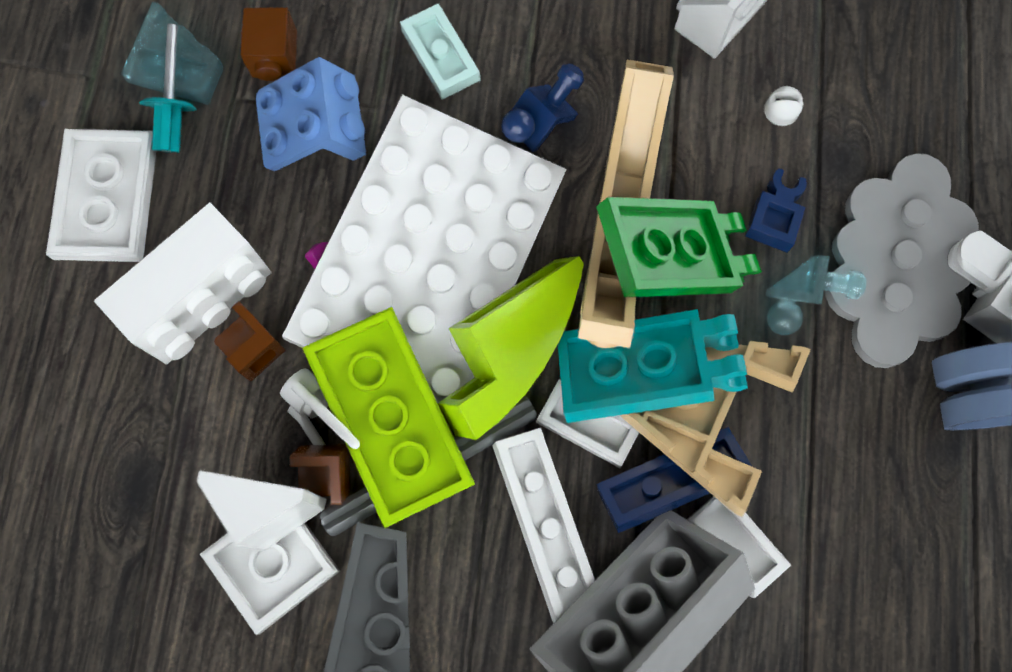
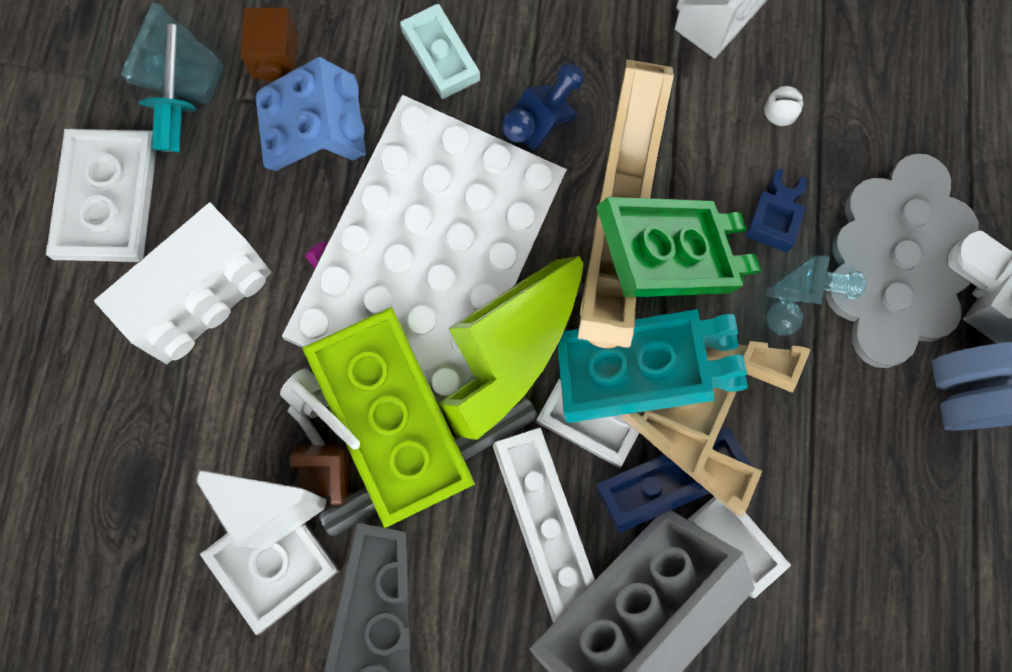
reddish brown panel [214,301,286,381] -> none

